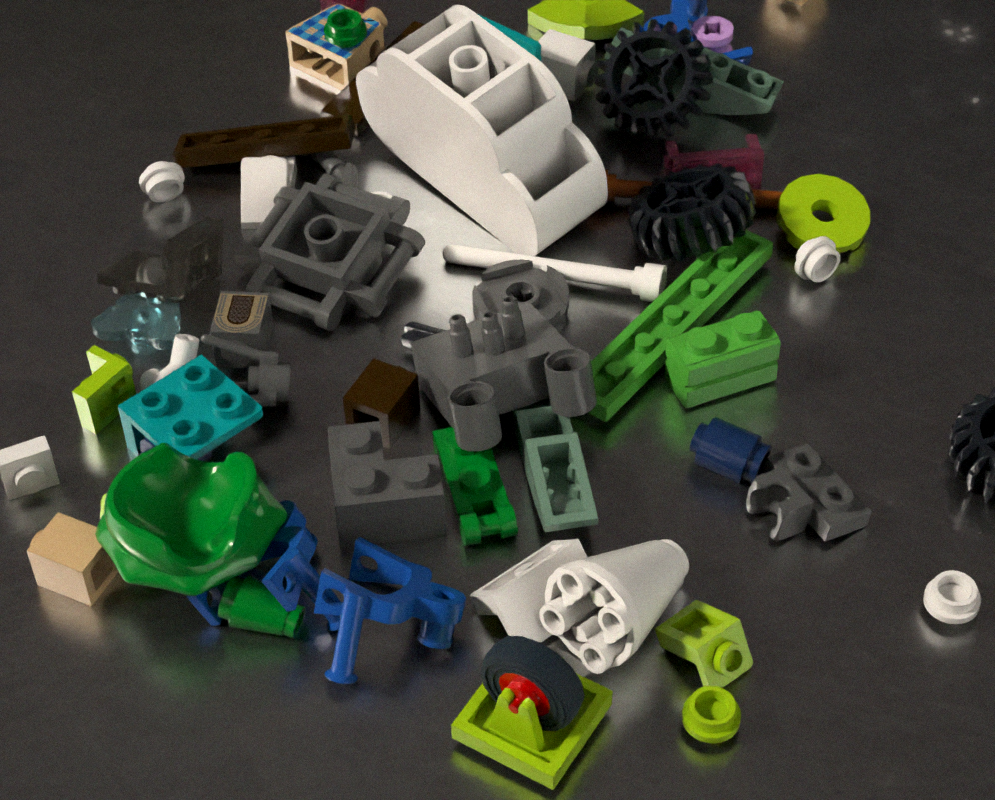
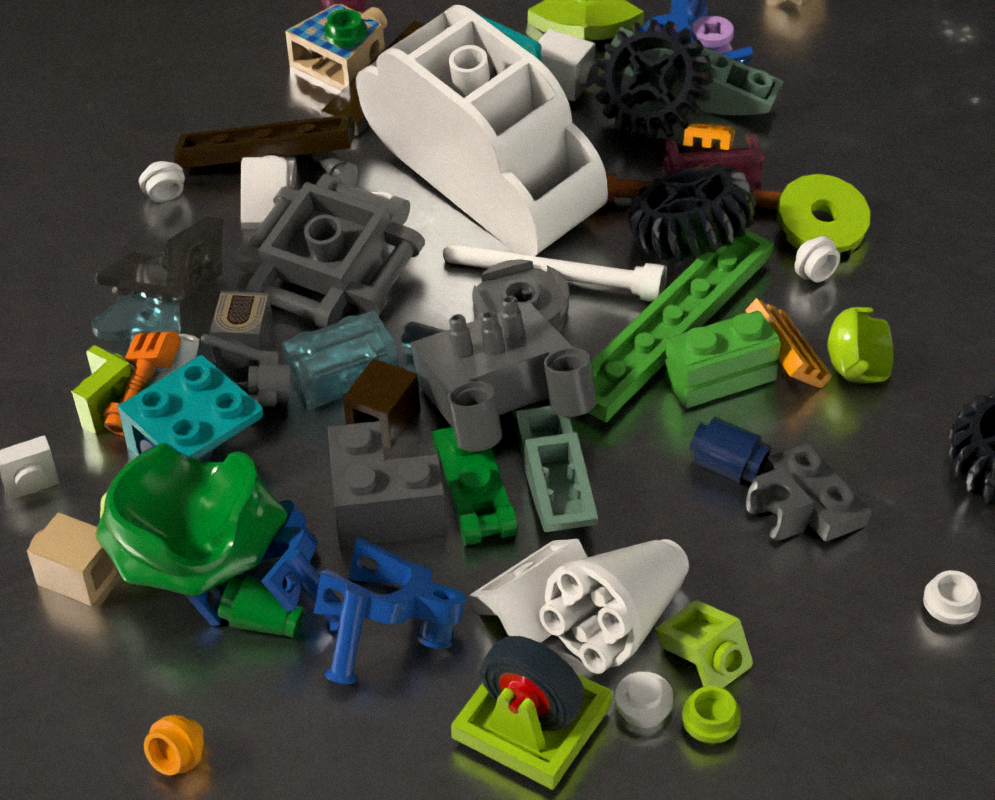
none -> orange hinge [103,331,181,437]
none -> light orange plate [144,715,204,775]
none -> clear light blue brick [281,310,399,410]
none -> white plate [615,672,674,728]
none -> light orange tile [683,123,735,150]
none -> light orange tile [745,298,833,388]
none -> lime hair [827,307,894,384]

